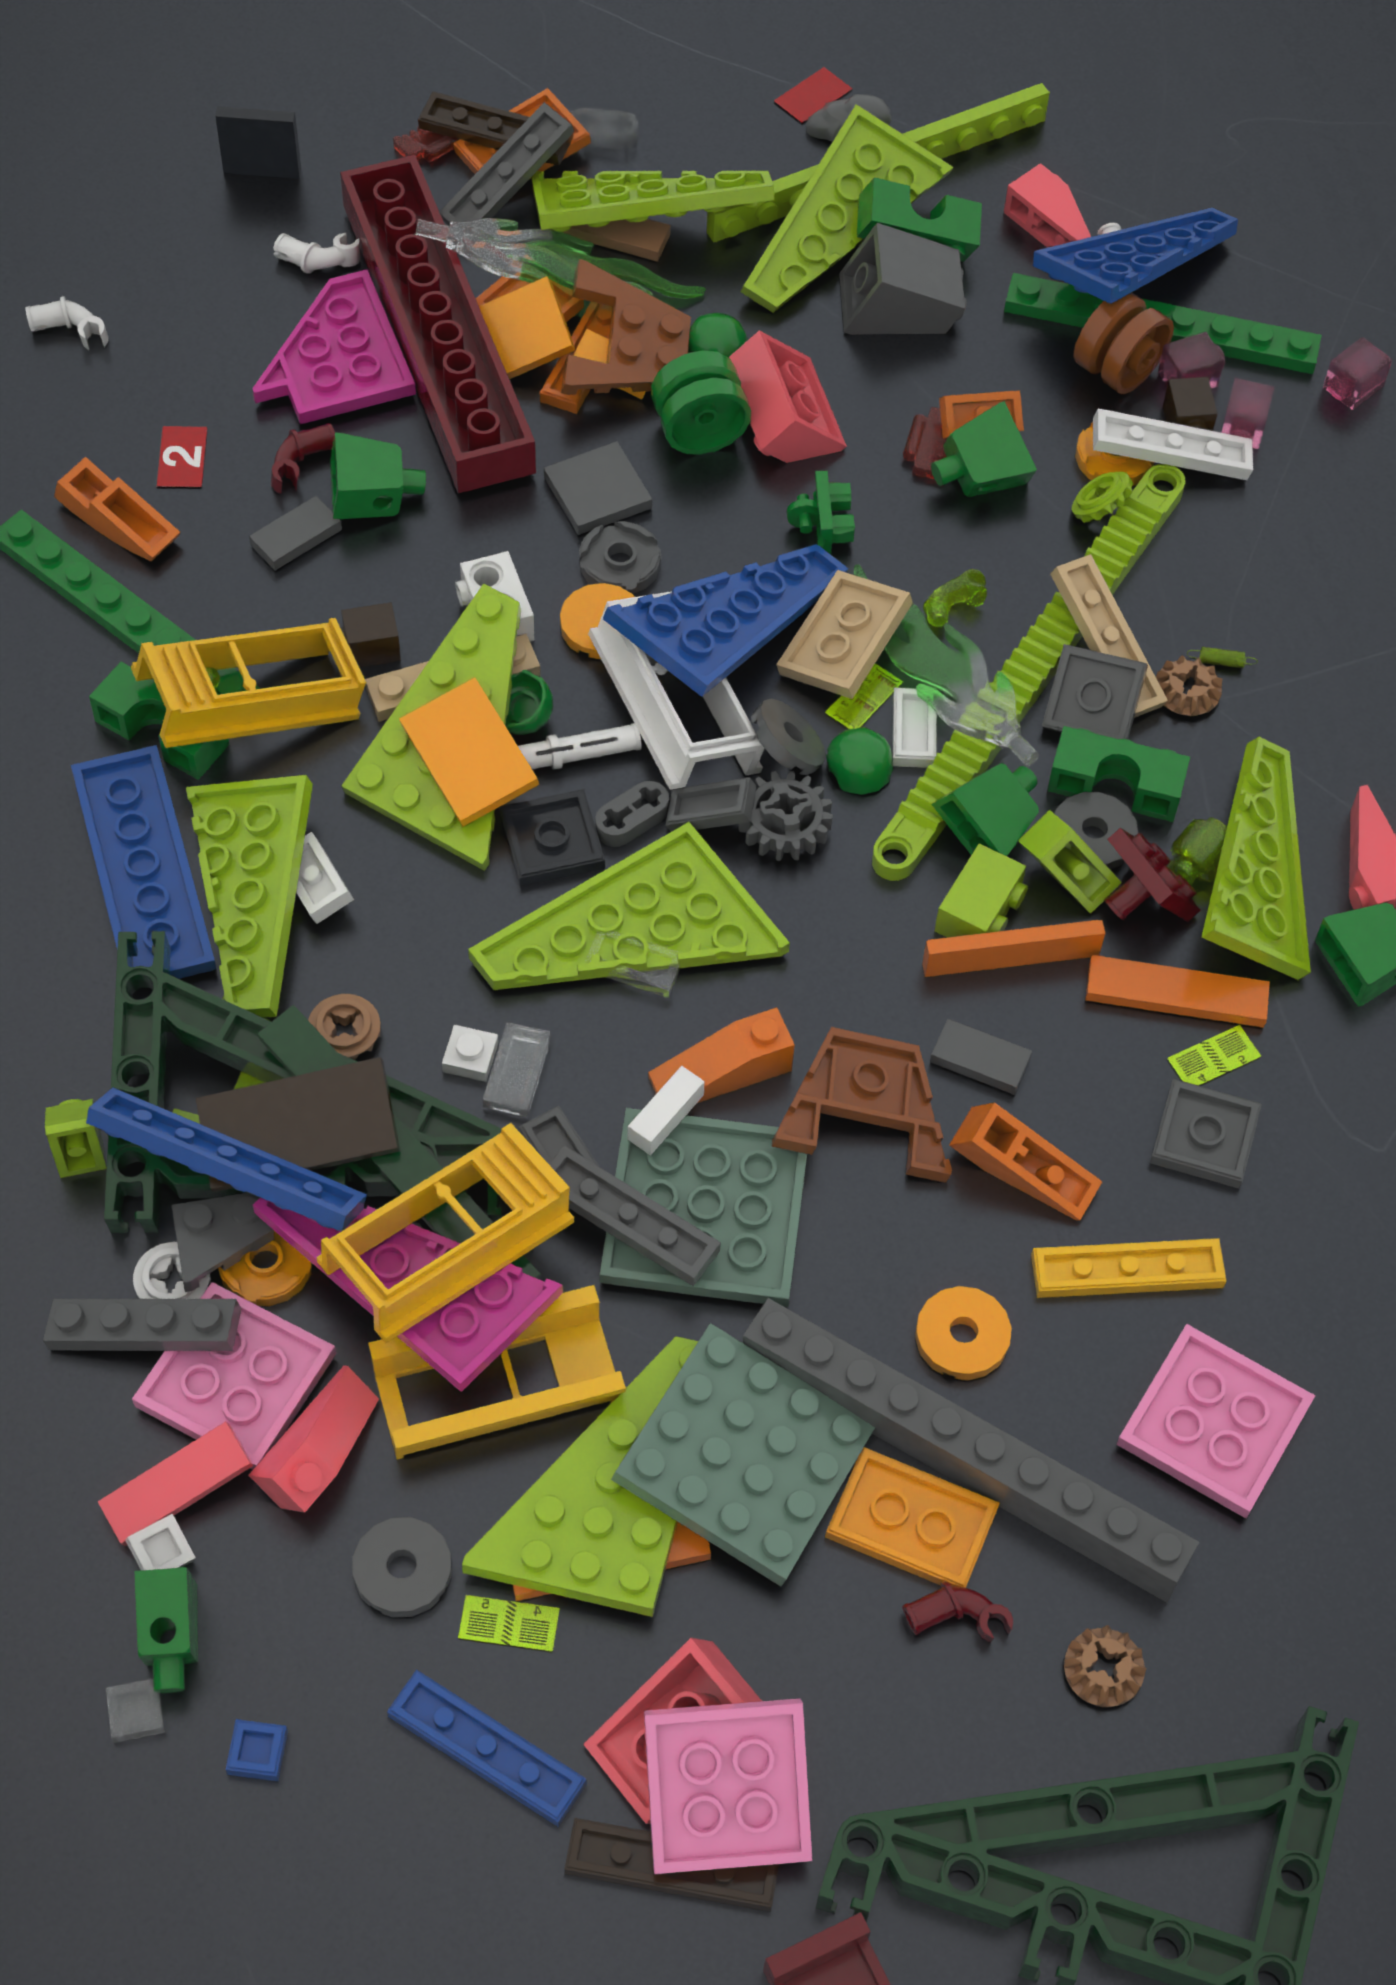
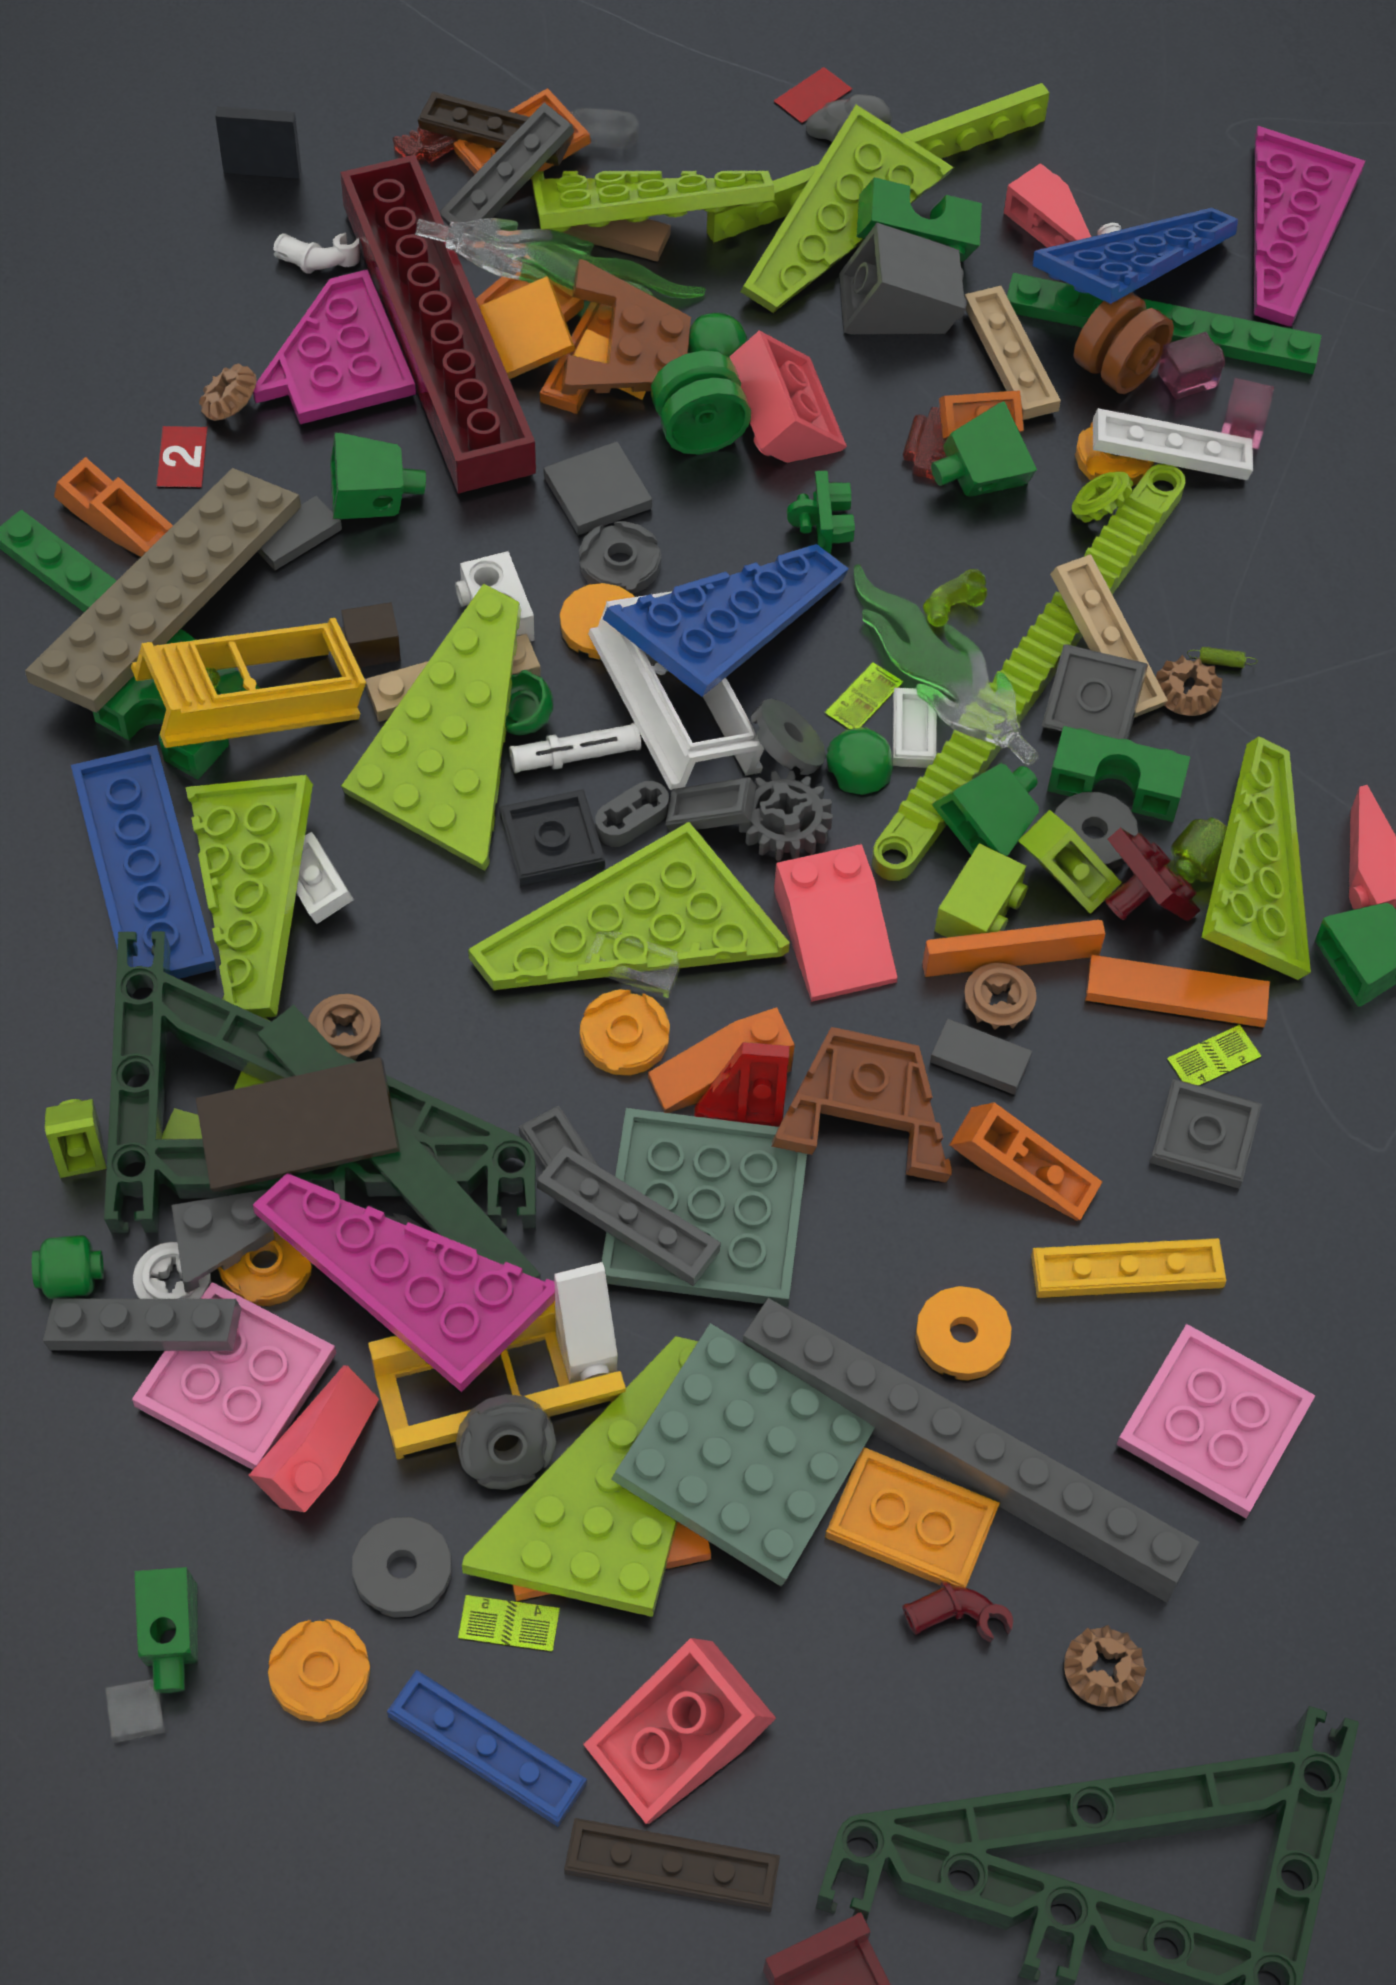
white piece [25,296,108,350] -> none
blue plate [86,1088,367,1232] -> none
coral tile [98,1421,254,1546] -> none
white plate [125,1514,196,1570] -> none
blue tile [225,1719,288,1781] -> none
dark red piece [271,423,335,494] -> none
yellow piece [317,1123,574,1343] -> none
light orange tile [399,677,539,827] -> none
white plate [442,1025,499,1082] -> none
clear tile [483,1022,551,1117] -> none
white piece [628,1066,705,1156] -> none
bright pink plate [644,1698,812,1874] -> none
tan plate [776,570,913,699] -> none
dark brown brick [1163,377,1218,431] -> none
clear pink brick [1323,337,1393,410] -> none
none -> dark tan plate [25,468,301,713]
none -> green head [32,1235,104,1300]
none -> medium nougat gear [199,363,256,421]
none -> light orange tile [268,1619,371,1722]
none -> dark grey tile [456,1394,556,1490]
none -> white slope [554,1262,618,1384]
none -> light orange tile [579,989,670,1076]
none -> red wing [694,1042,789,1127]
none -> coral slope [774,844,898,1002]
none -> tan plate [964,286,1061,420]
none -> medium nougat gear [964,963,1036,1030]
none -> dark pink wing [1254,126,1365,327]

